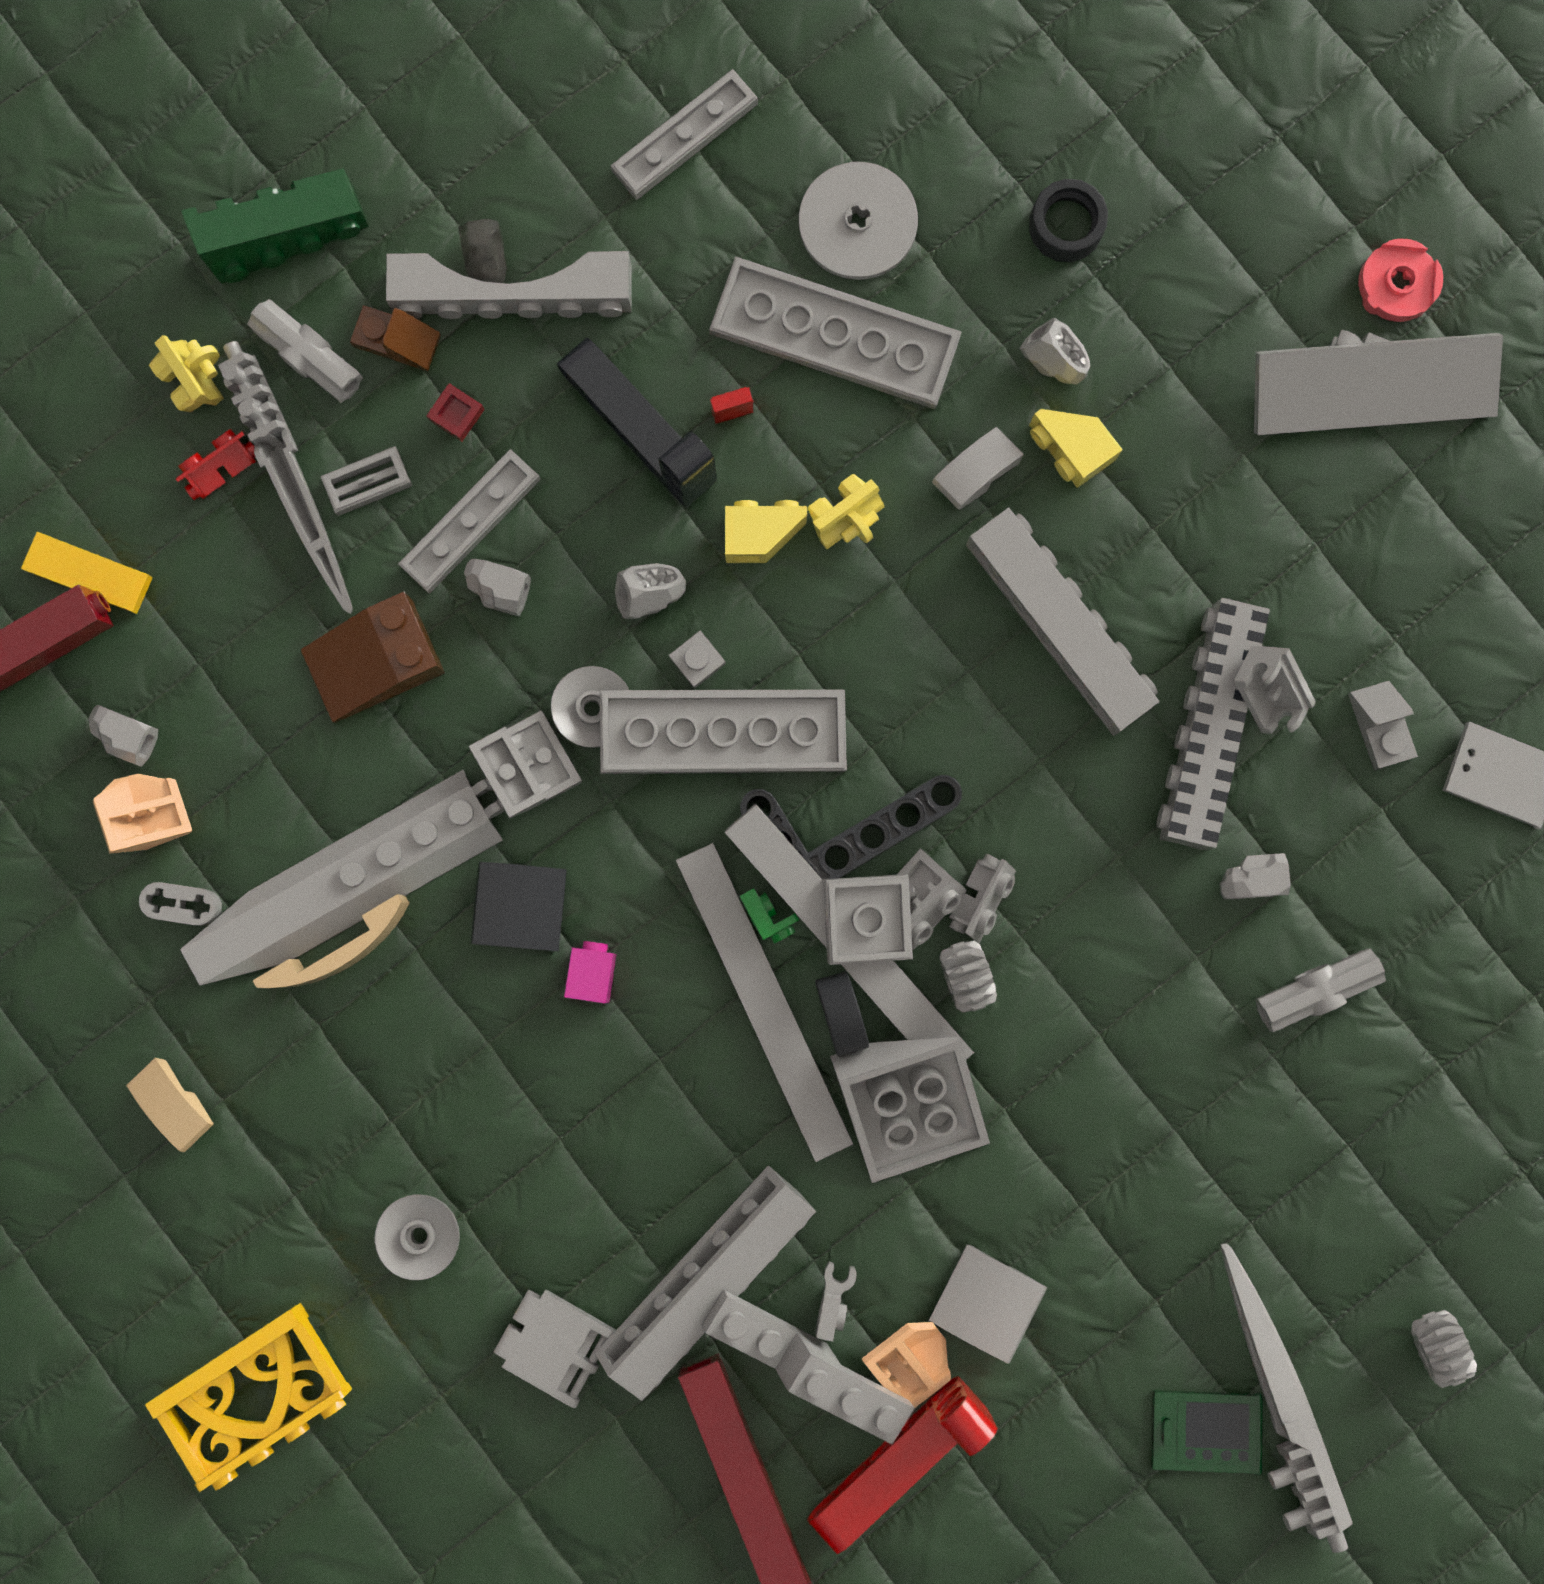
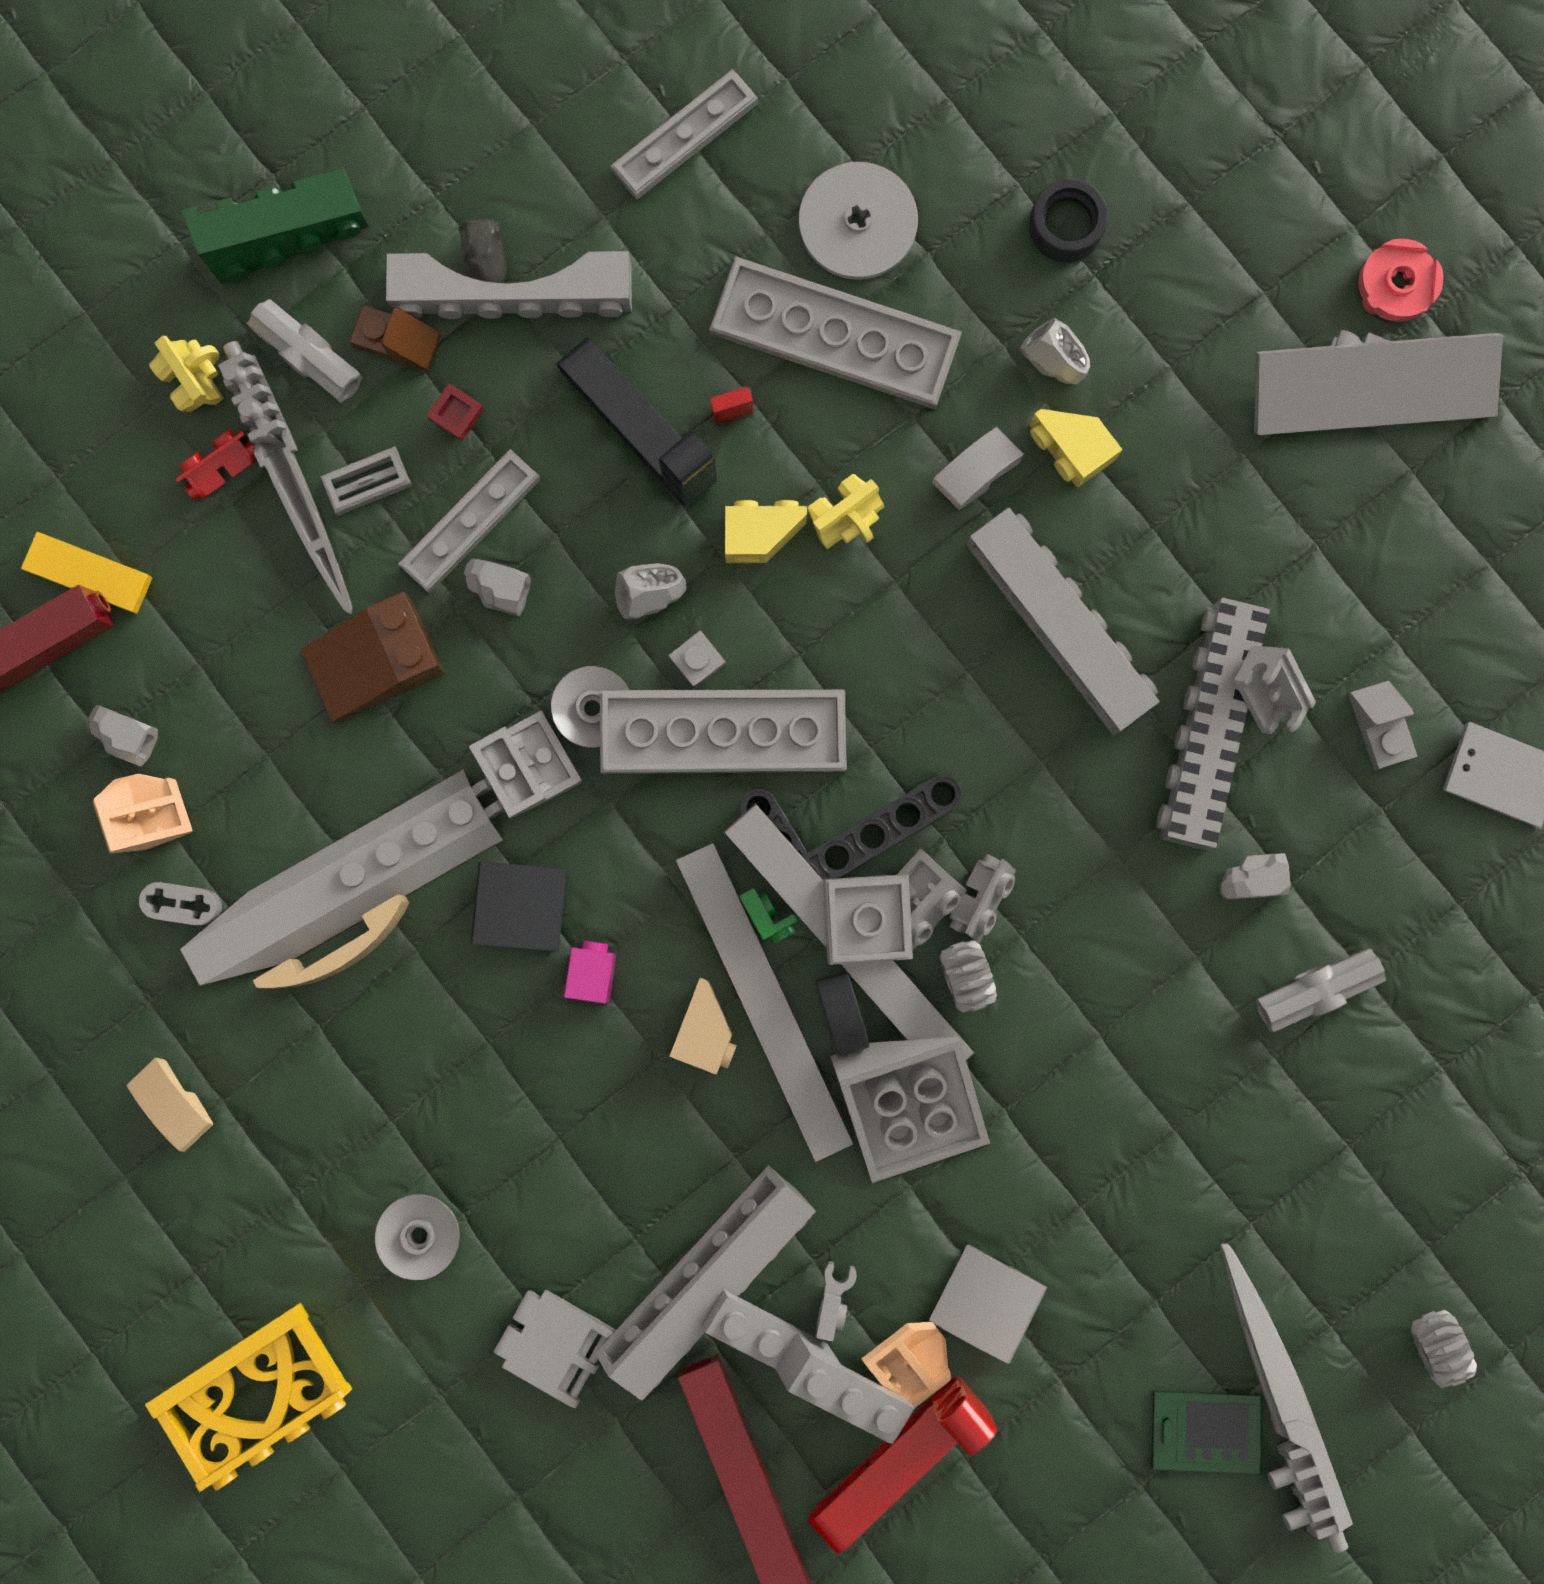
none -> tan slope [669,978,737,1075]

